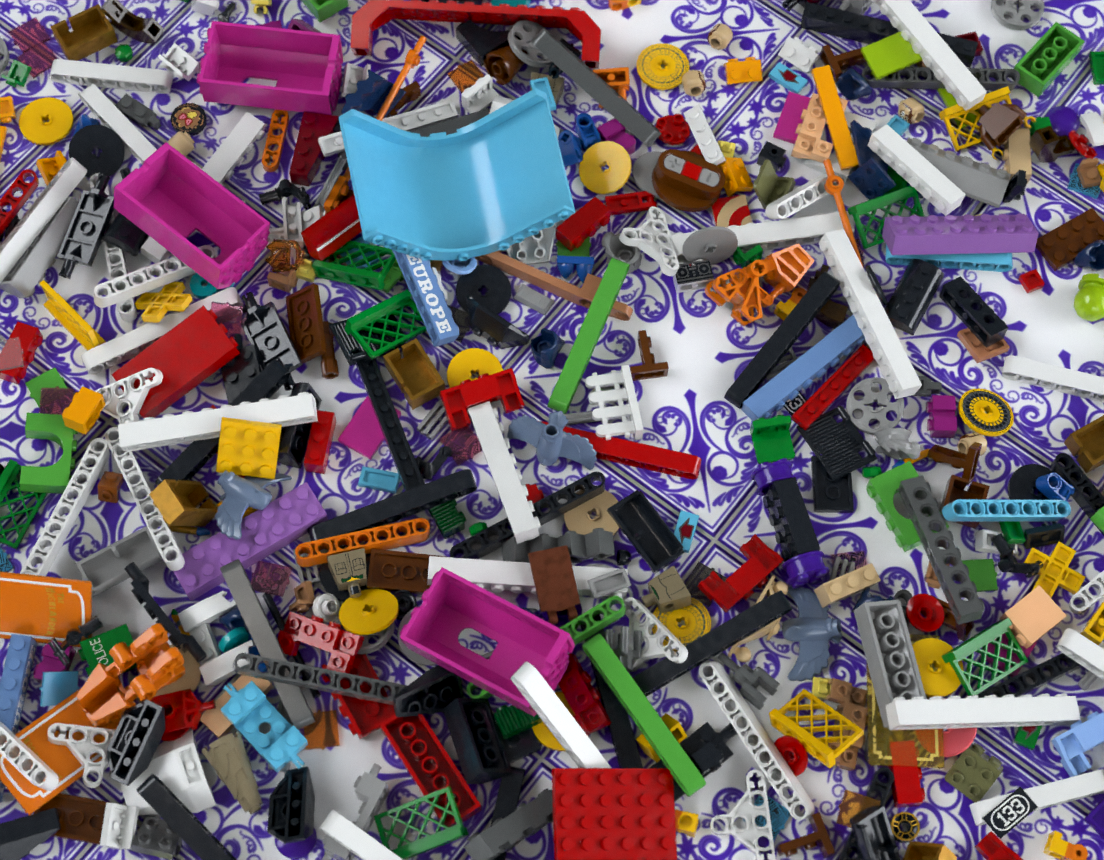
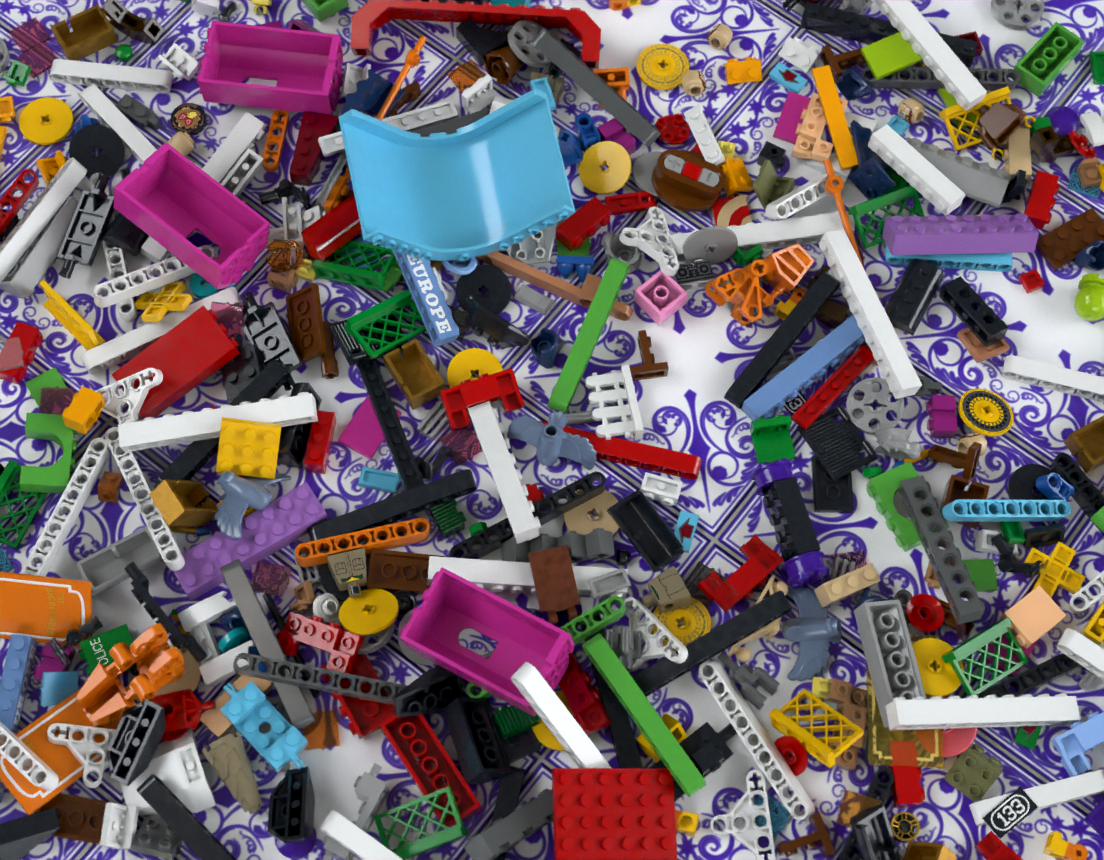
black piece [865,265,888,305] -> none
none -> white brick [221,148,264,197]
none -> bright pink brick [634,270,688,325]
none -> white bracket [640,472,683,506]
none -> red brick [1024,170,1060,230]

